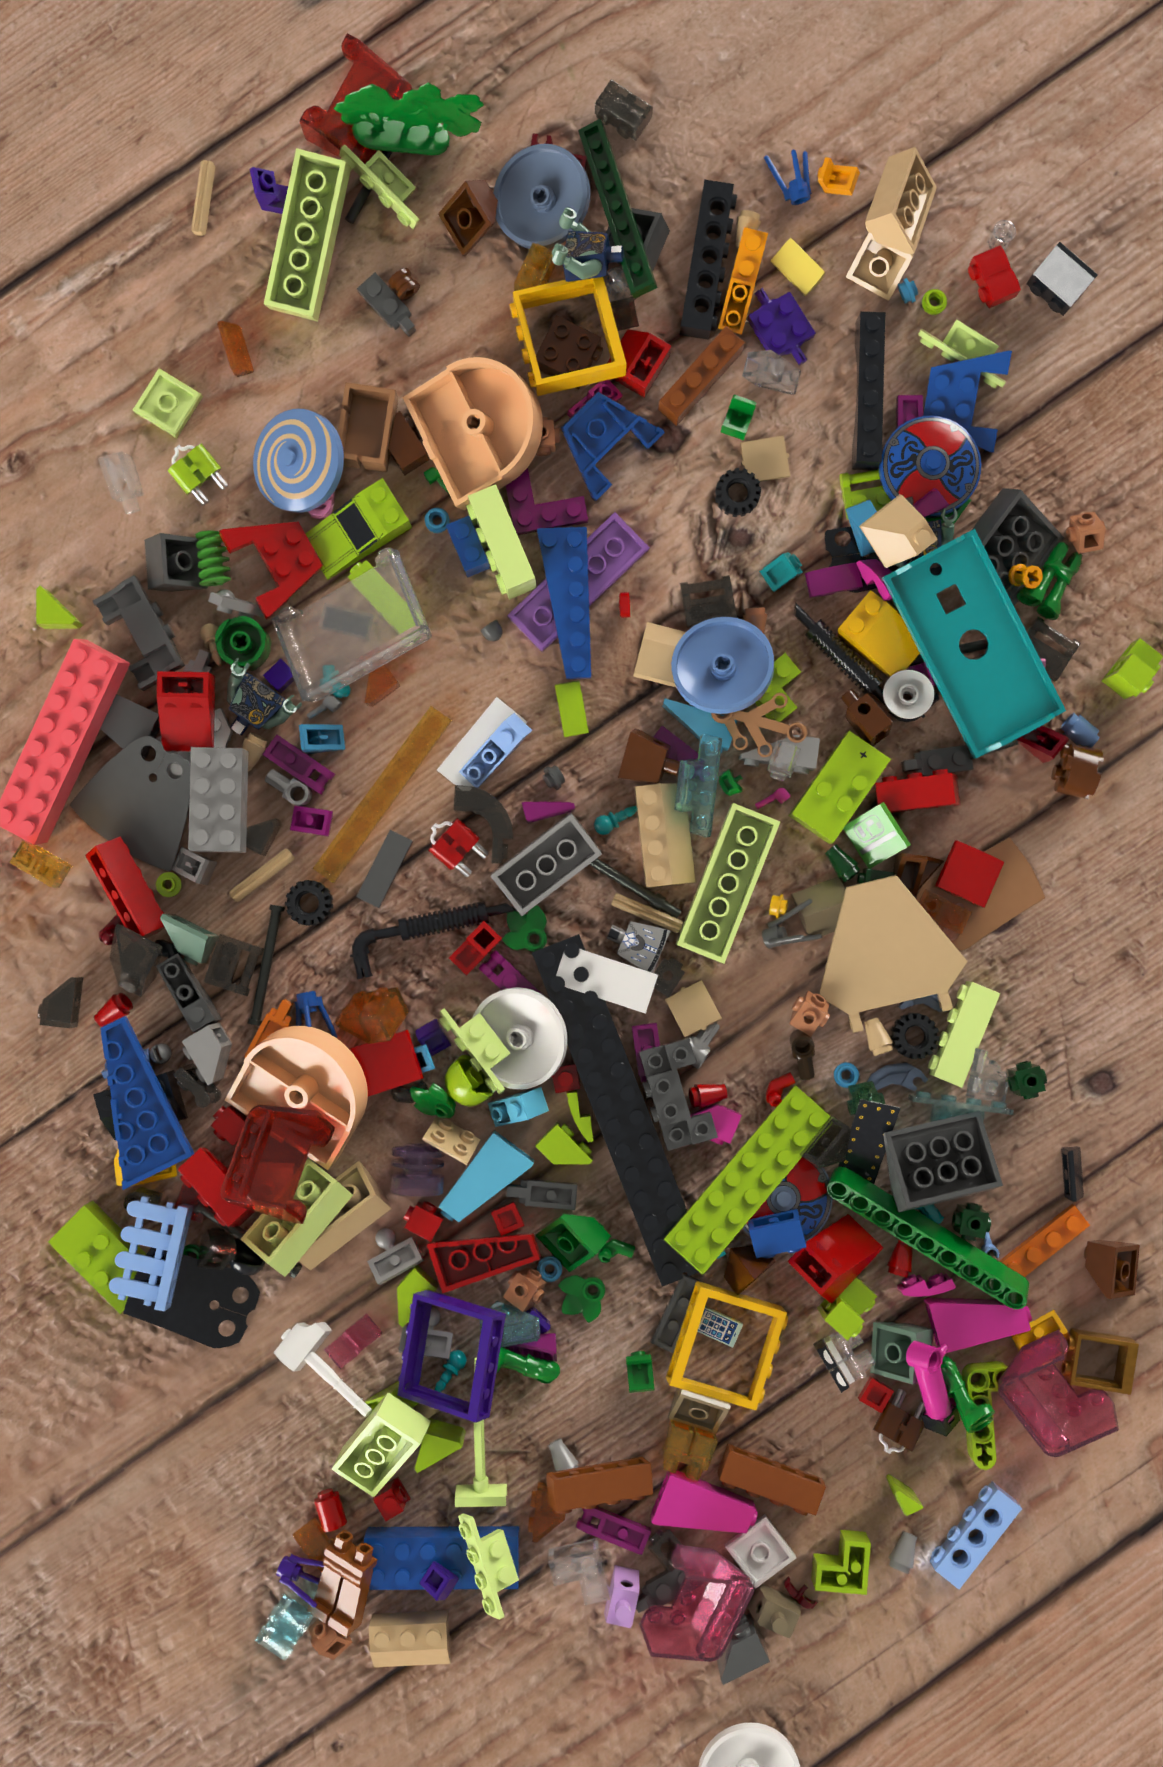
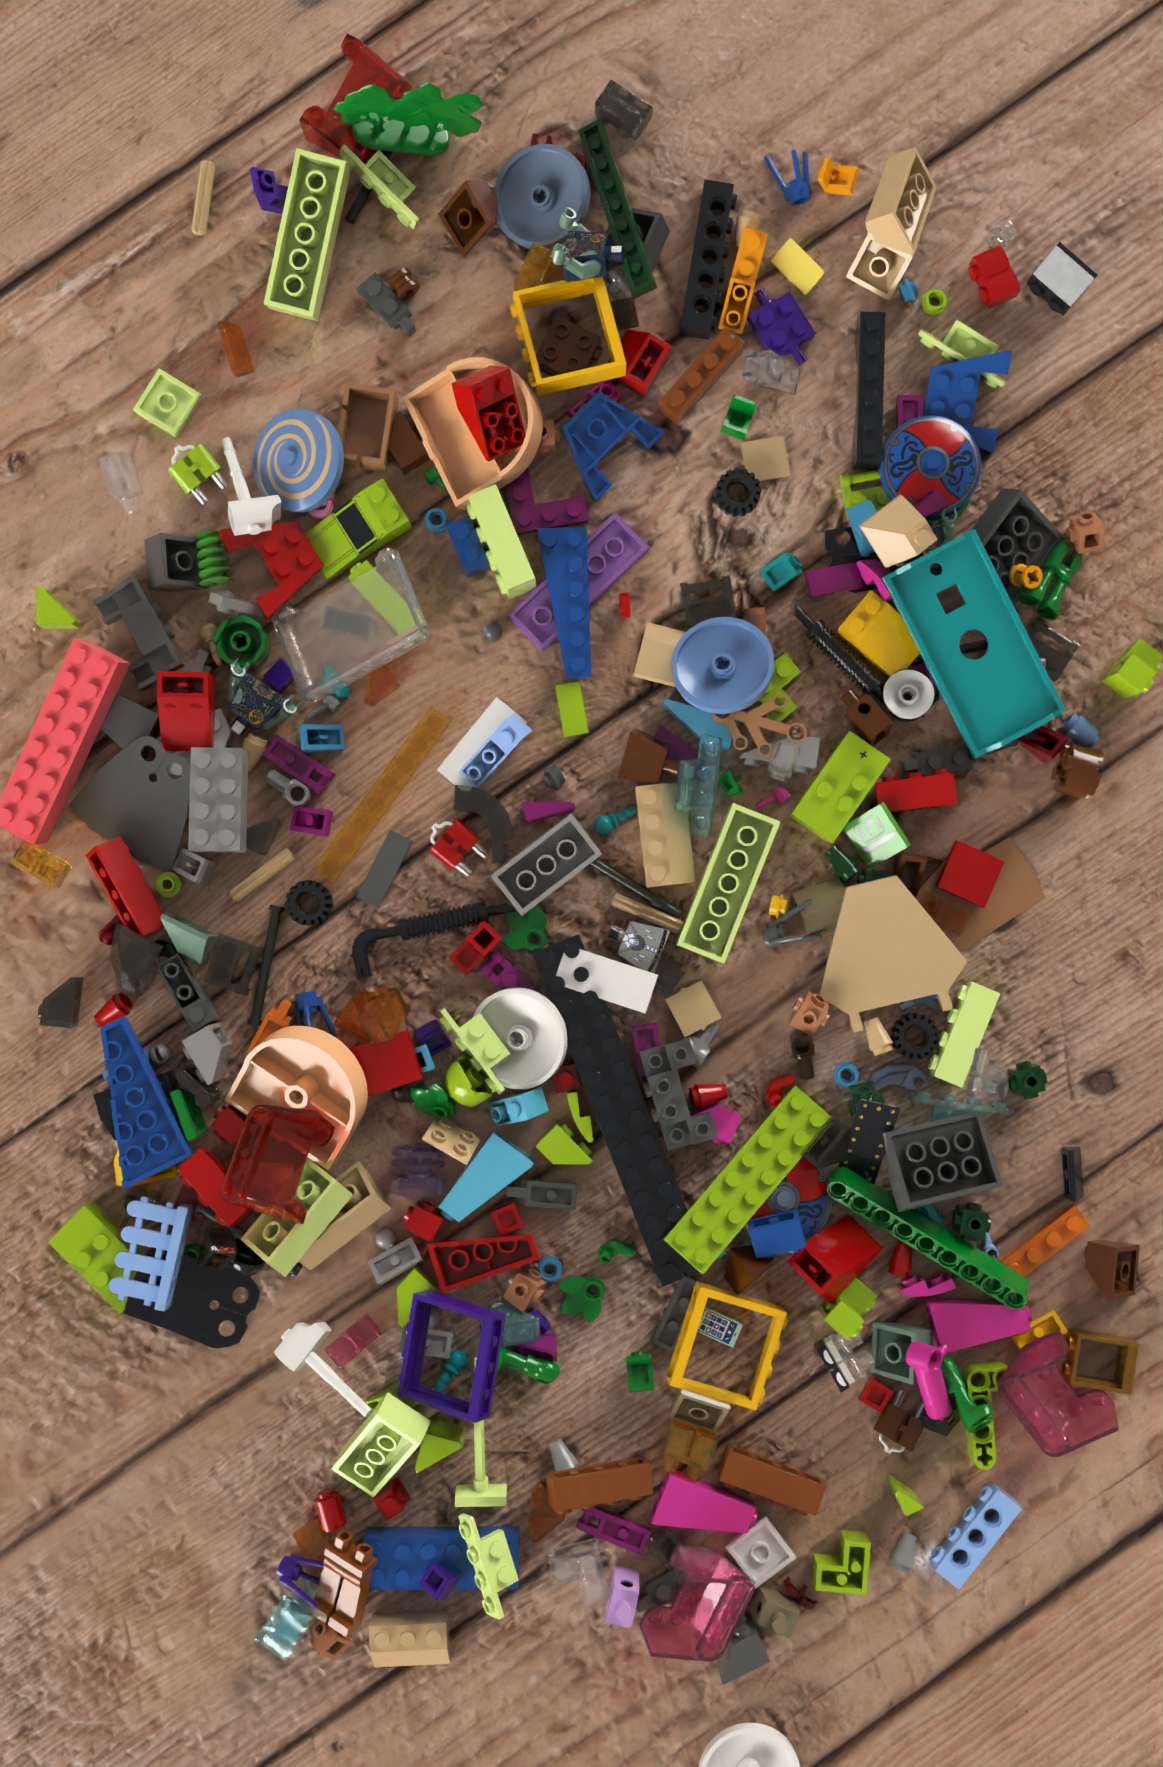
green slope [535,1214,611,1272] -> none
none -> green plate [170,1085,208,1141]
none -> white piece [221,437,281,536]
none -> red slope [451,365,526,462]

